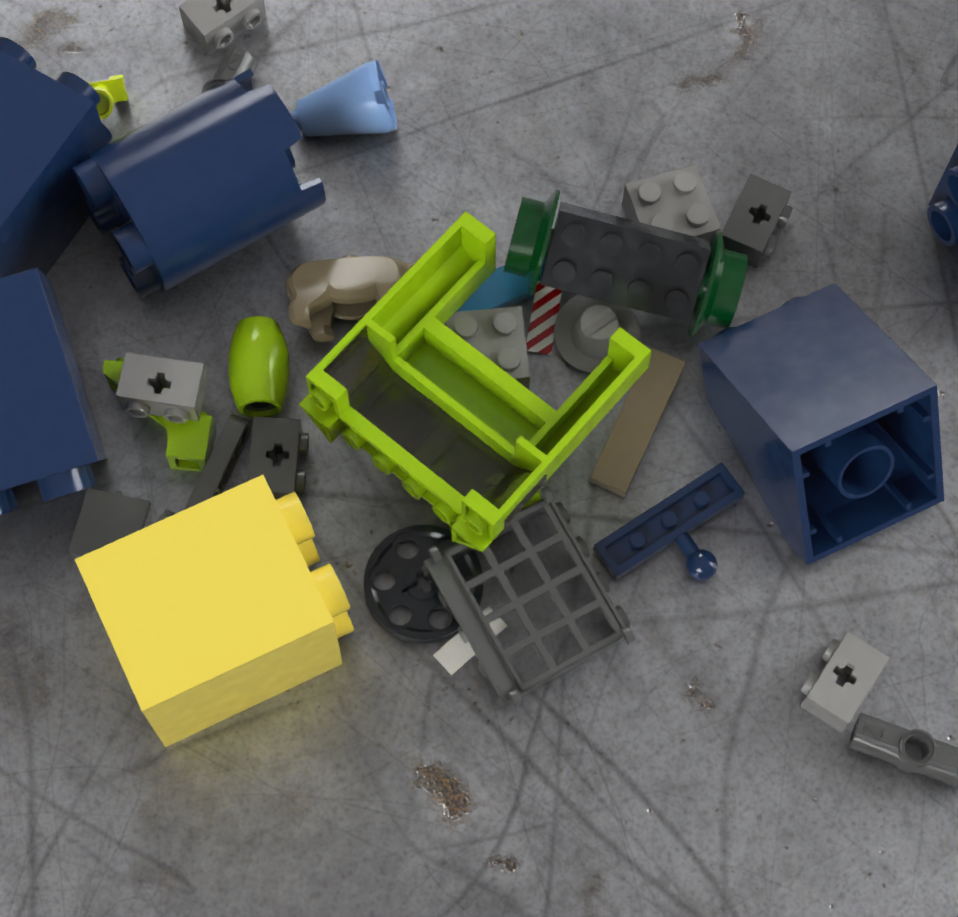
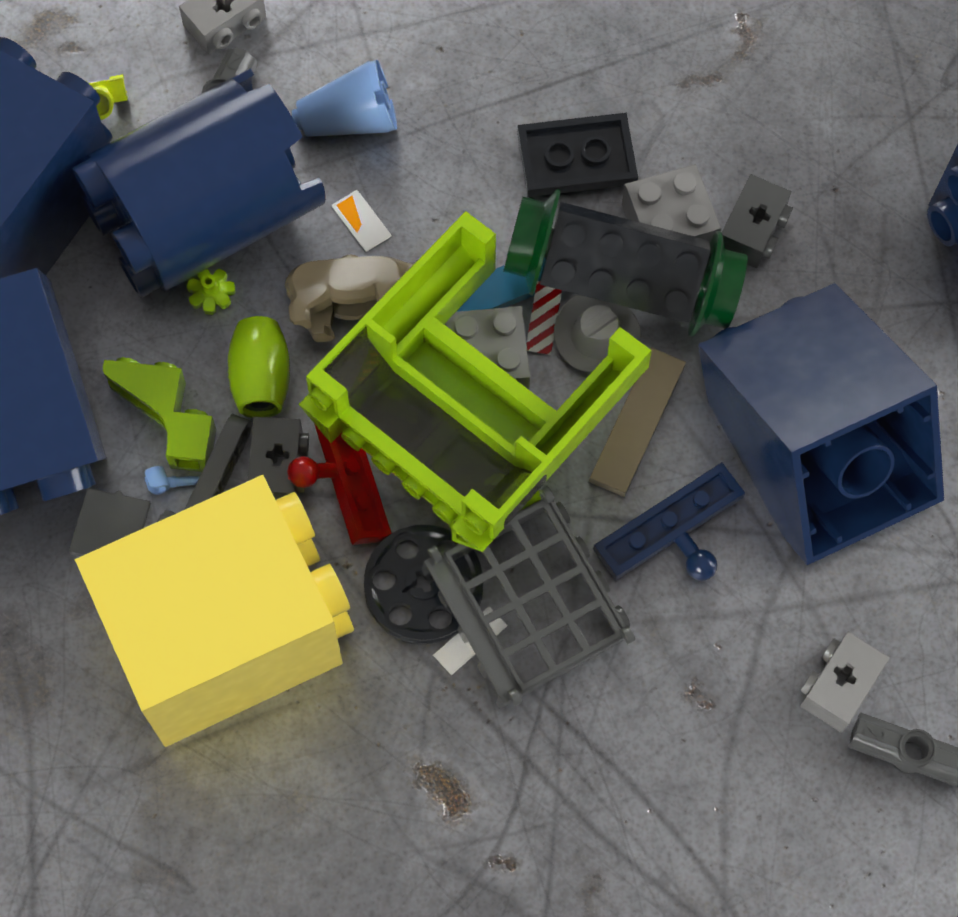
light grey brick [116,352,208,424] -> none
none -> light blue hand [145,466,200,495]
none -> lime plant [187,269,236,315]
none -> red plate [287,397,392,545]
none -> white sticker [332,190,392,252]
none -> black plate [517,112,638,197]

